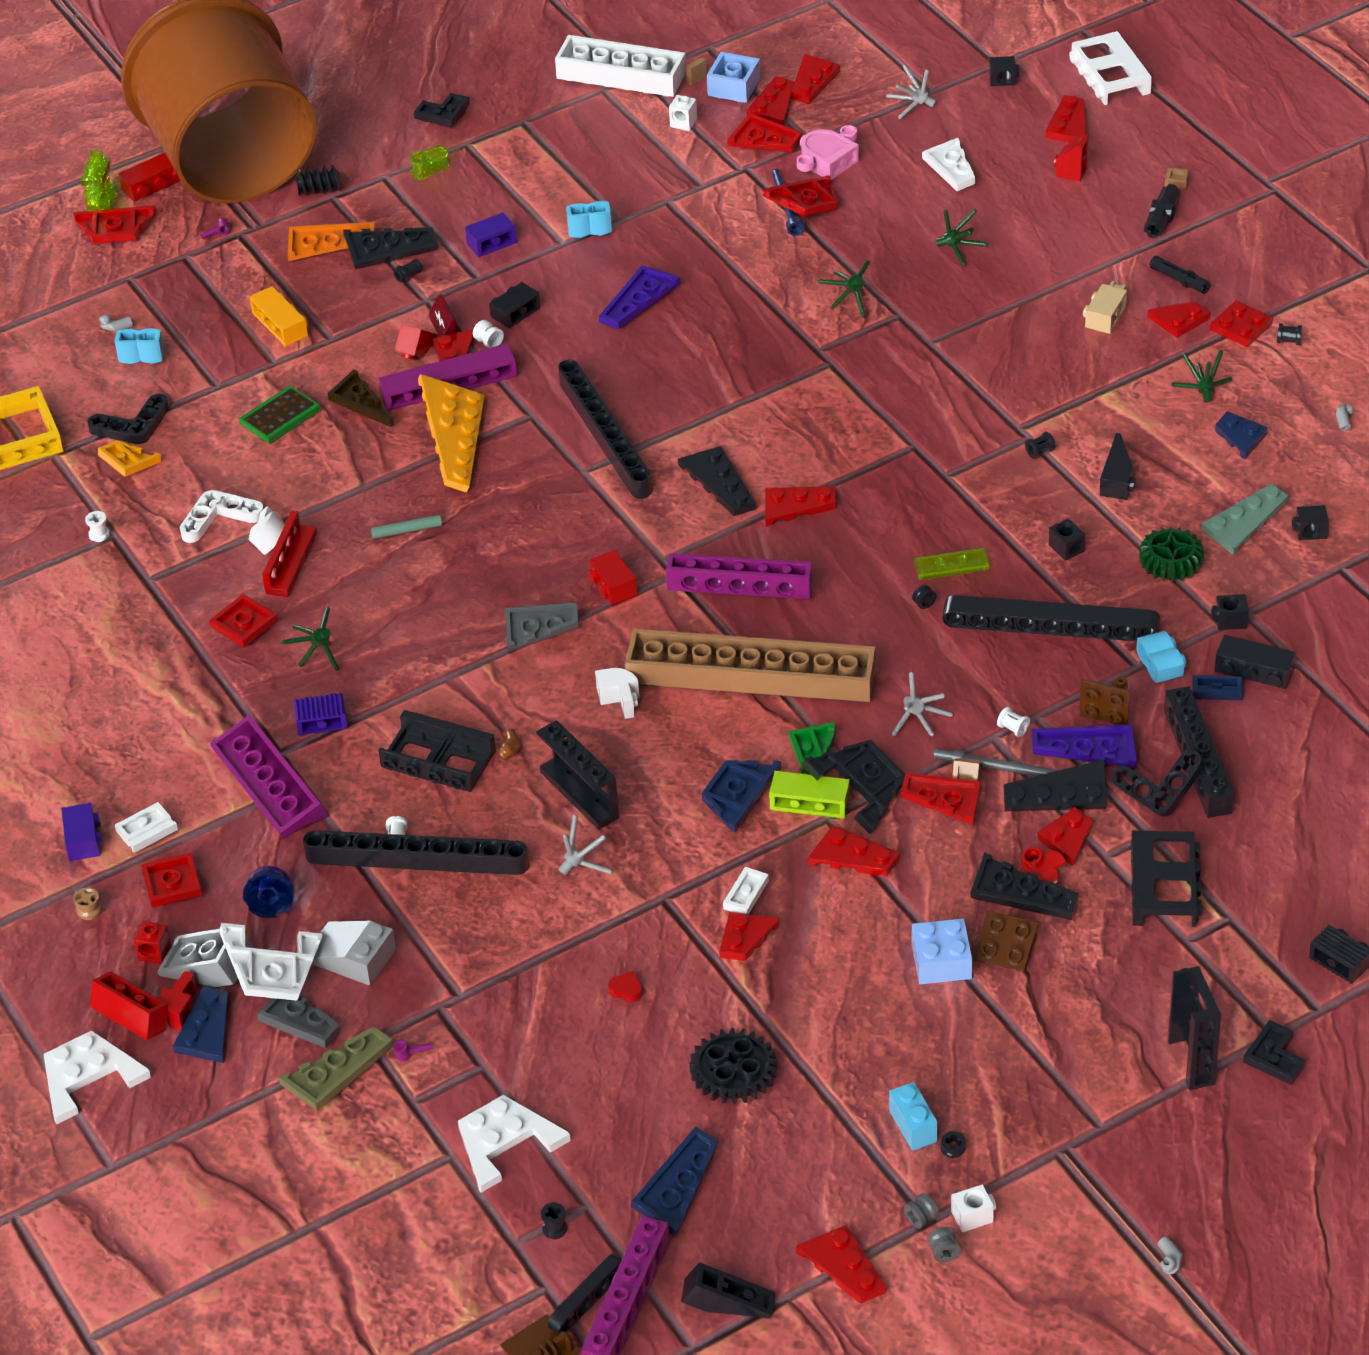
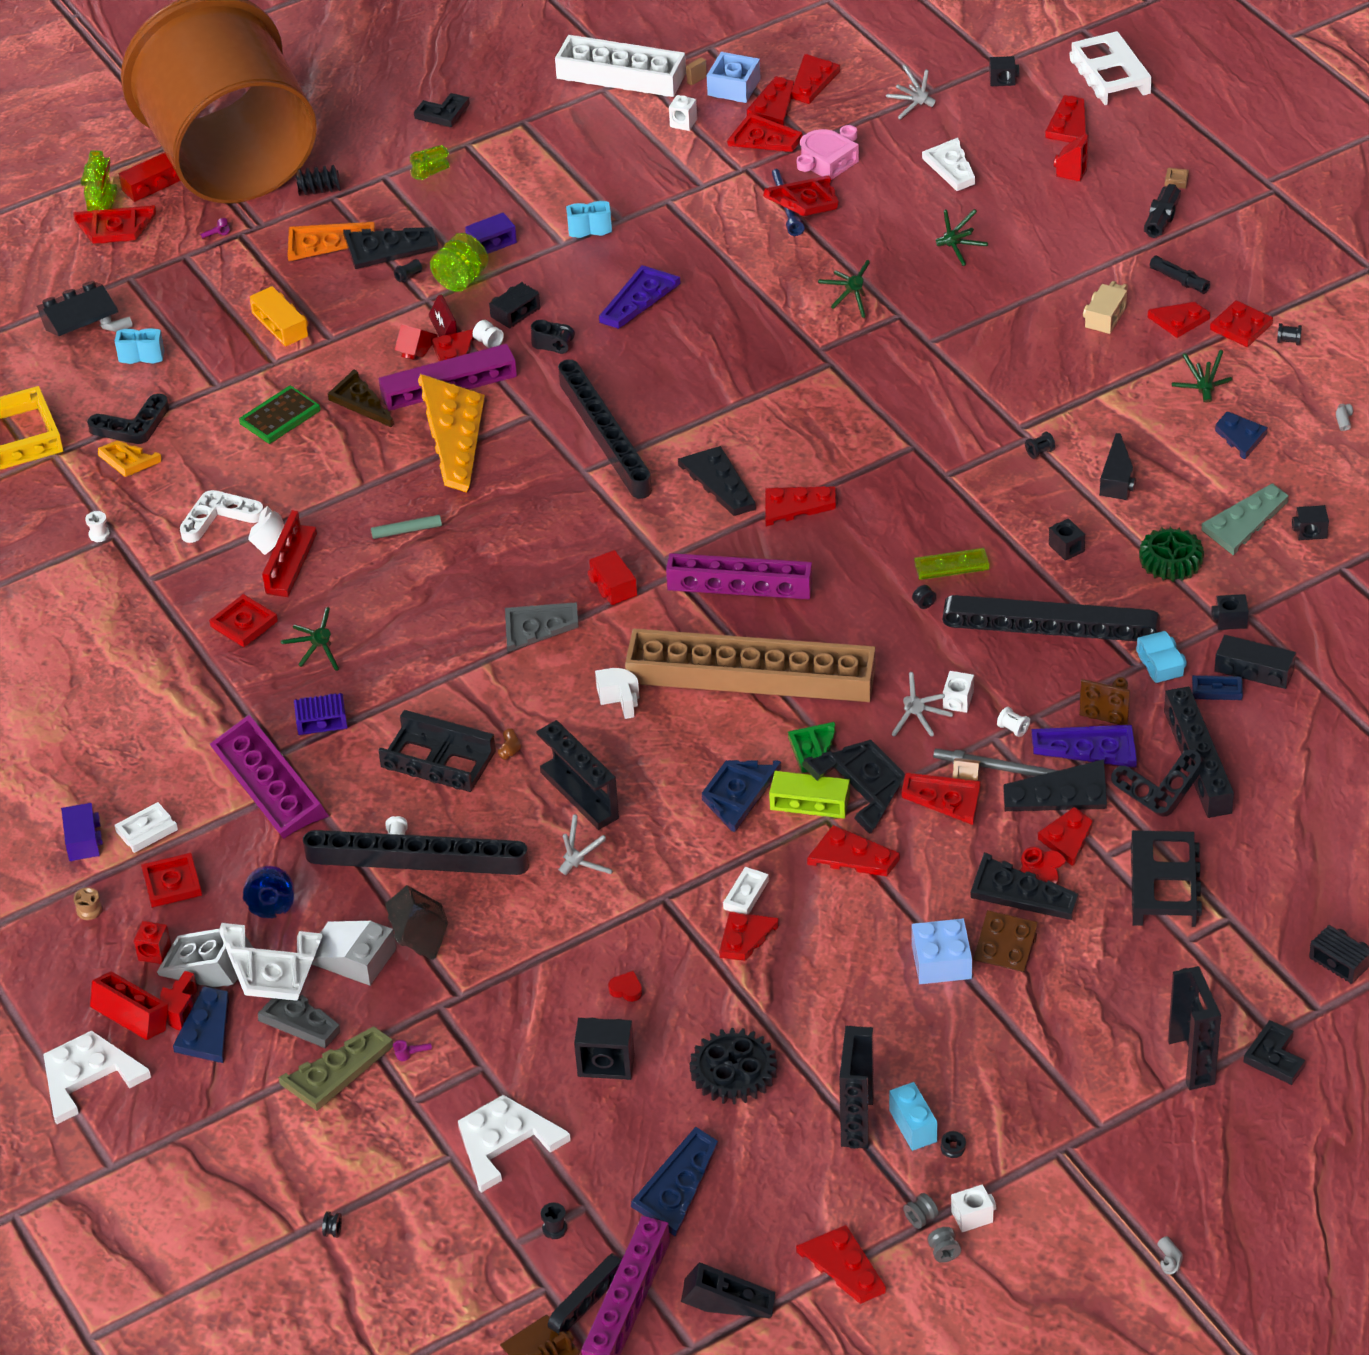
none -> black slope [37,281,118,336]
none -> black bush [322,1211,342,1238]
none -> clear smoke slope [385,885,448,960]
none -> clear neon green wheel [430,233,488,292]
none -> black piece [531,320,575,354]
none -> black brick [574,1017,635,1080]
none -> black window [839,1026,874,1149]
none -> white brick [943,671,974,713]

